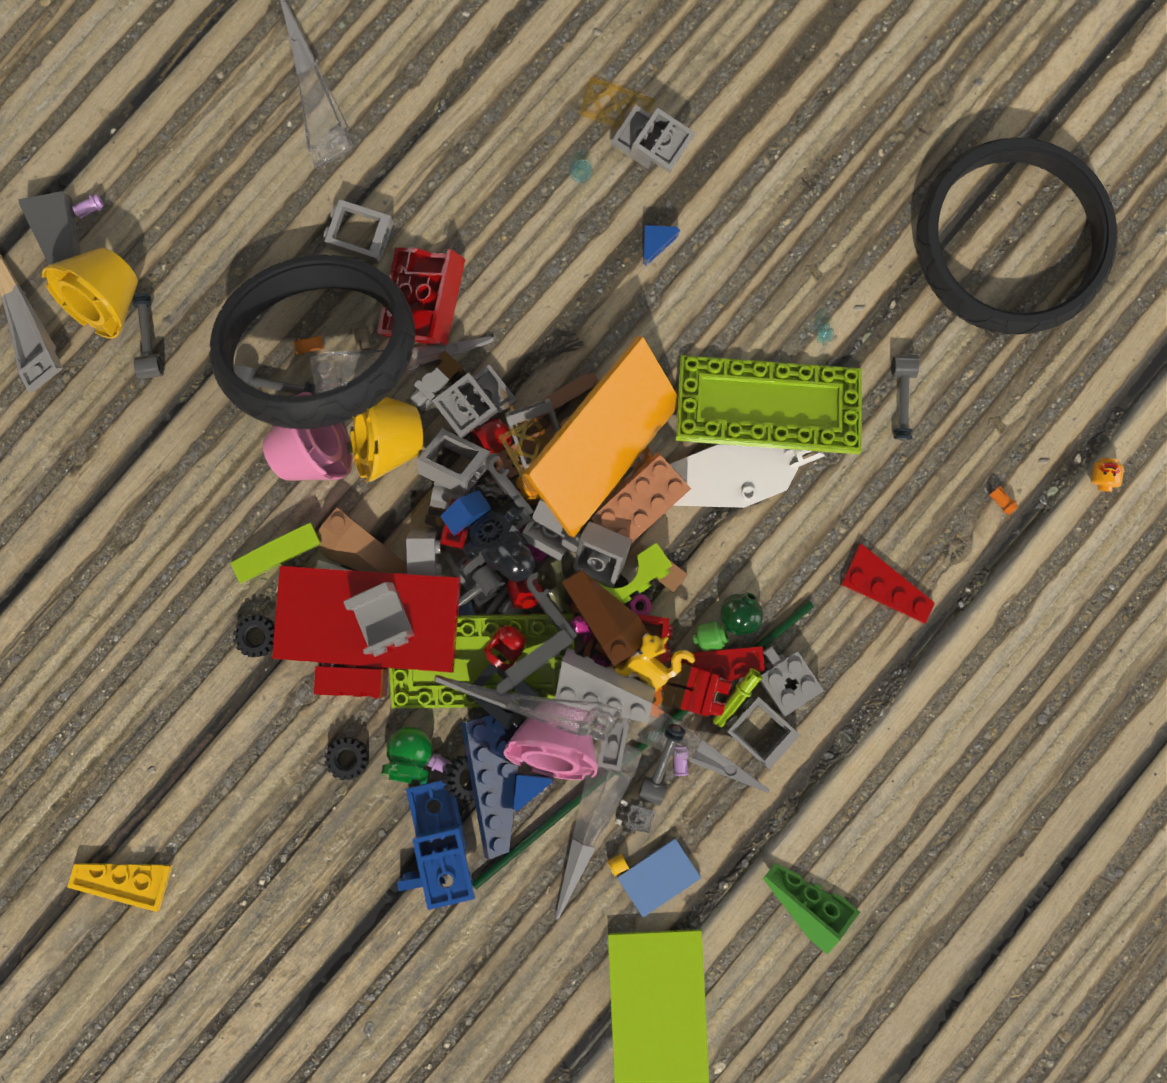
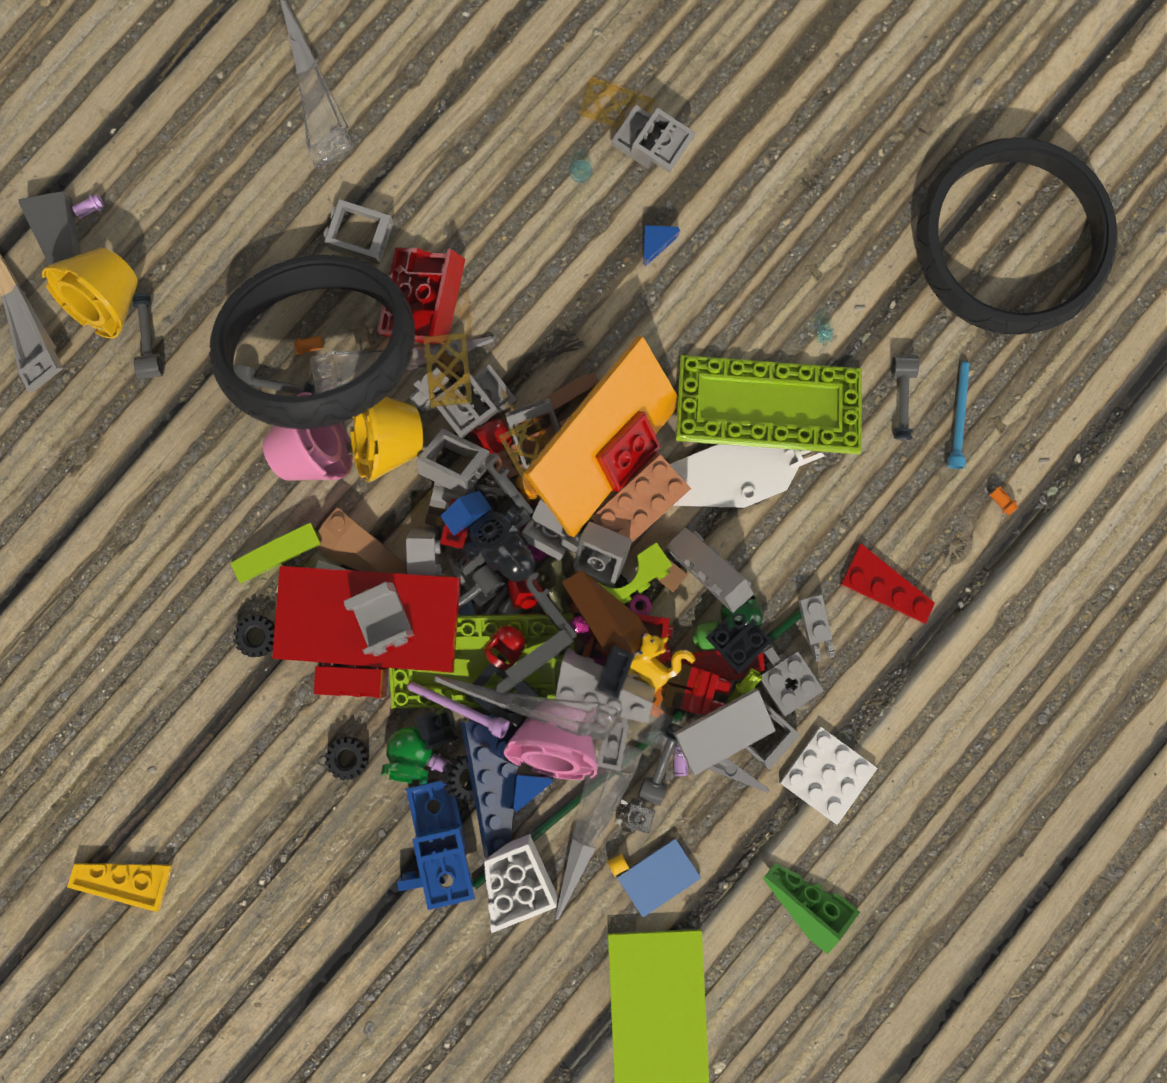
light orange head [1091,458,1124,492] -> none
none -> lavender piece [407,681,510,738]
none -> black plate [416,708,458,751]
none -> clear yellow window [424,333,472,408]
none -> white wedge [484,834,558,933]
none -> black plate [594,645,635,700]
none -> red tile [595,411,661,492]
none -> light grey wedge [666,527,753,613]
none -> light grey tile [674,689,775,776]
none -> black slope [705,614,773,674]
none -> white plate [779,726,878,825]
none -> light grey hinge [798,594,835,662]
none -> dark azure piece [947,361,970,469]

